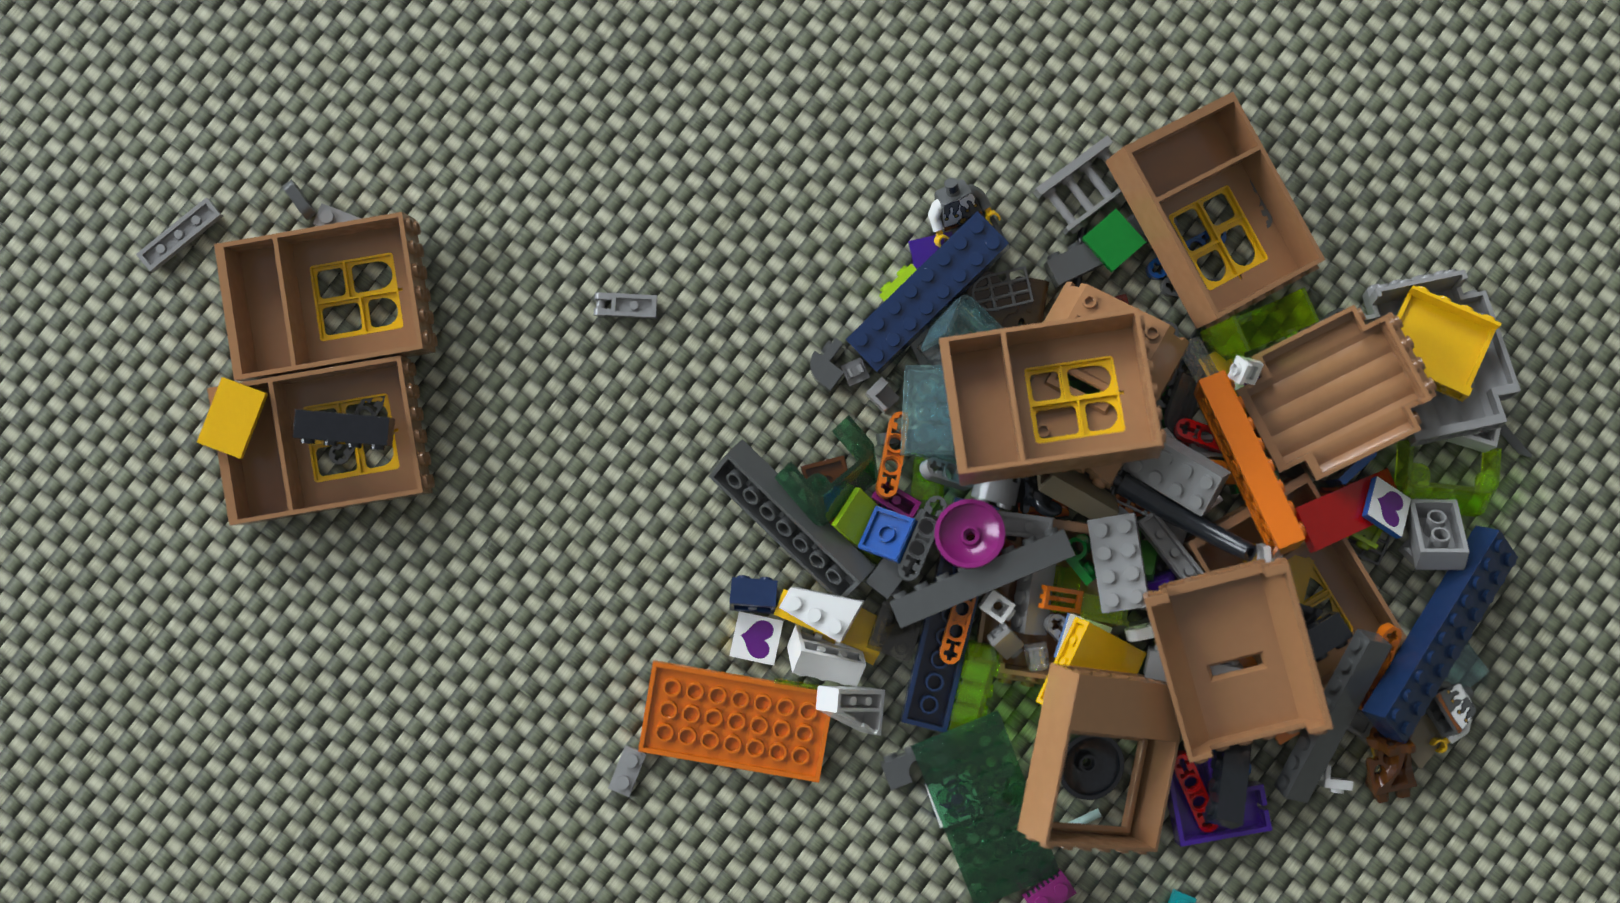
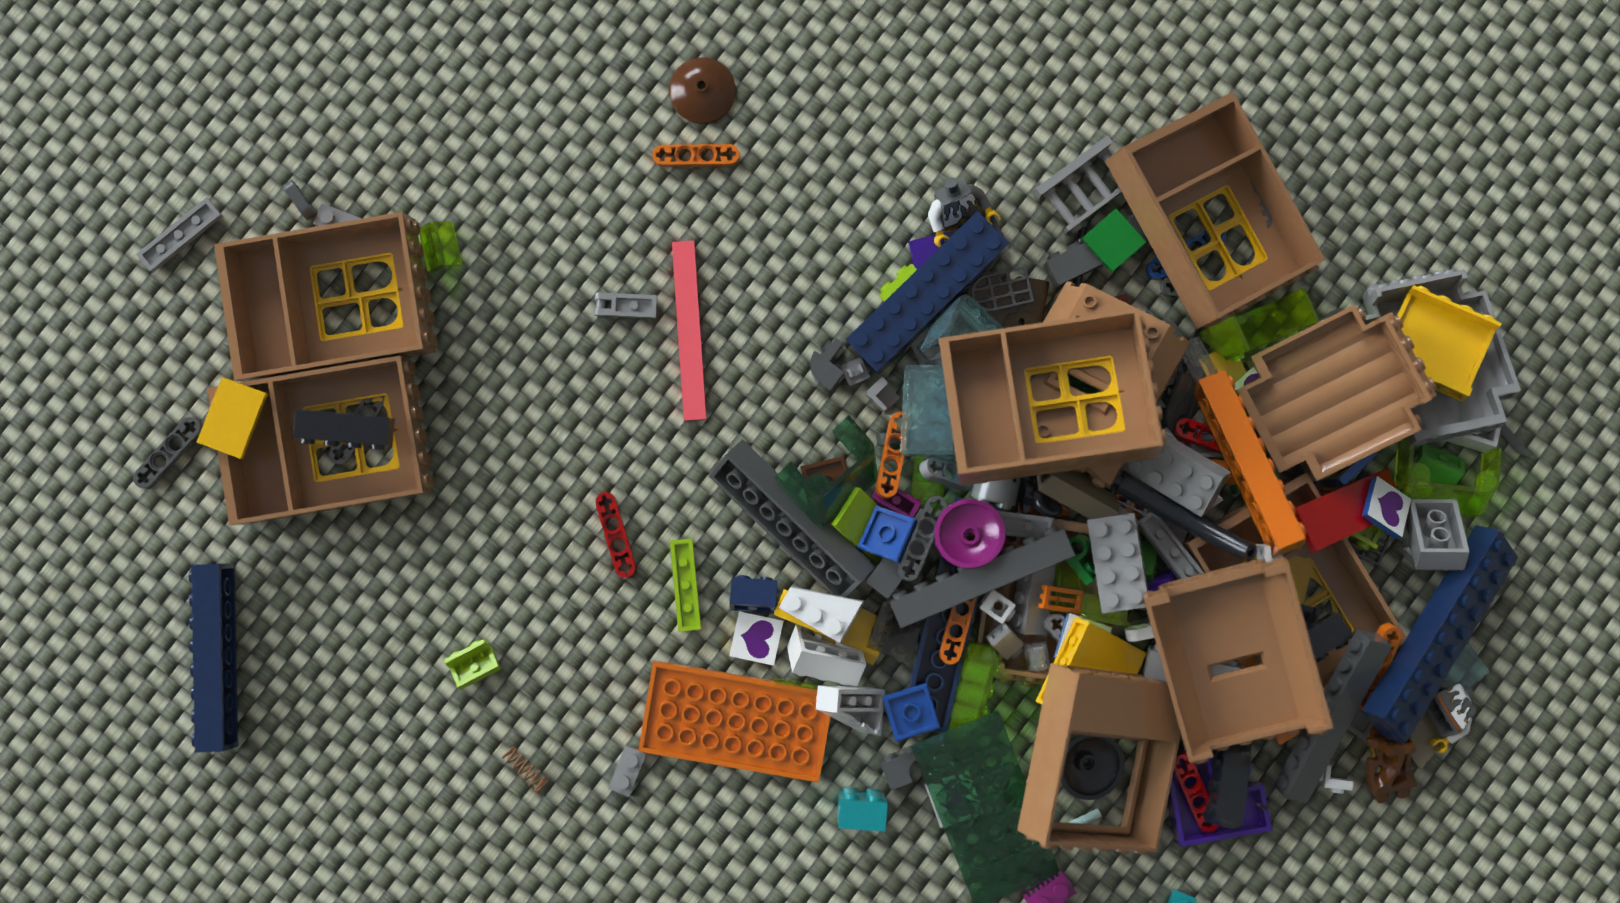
white bracket [1228,355,1264,385] -> none
none -> dark grey beam [133,417,203,488]
none -> dark blue brick [189,564,239,753]
none -> clear neon green panel [419,221,462,272]
none -> lime bracket [444,639,501,690]
none -> medium nougat piece [502,746,549,794]
none -> red beam [595,492,636,578]
none -> orange beam [652,144,740,167]
none -> reddish brown dish [669,57,736,124]
none -> lime plate [670,538,702,632]
none -> coral tile [672,240,707,421]
none -> teal brick [837,787,887,832]
none -> blue tile [882,683,940,742]
none -> bright green panel [1409,444,1465,491]

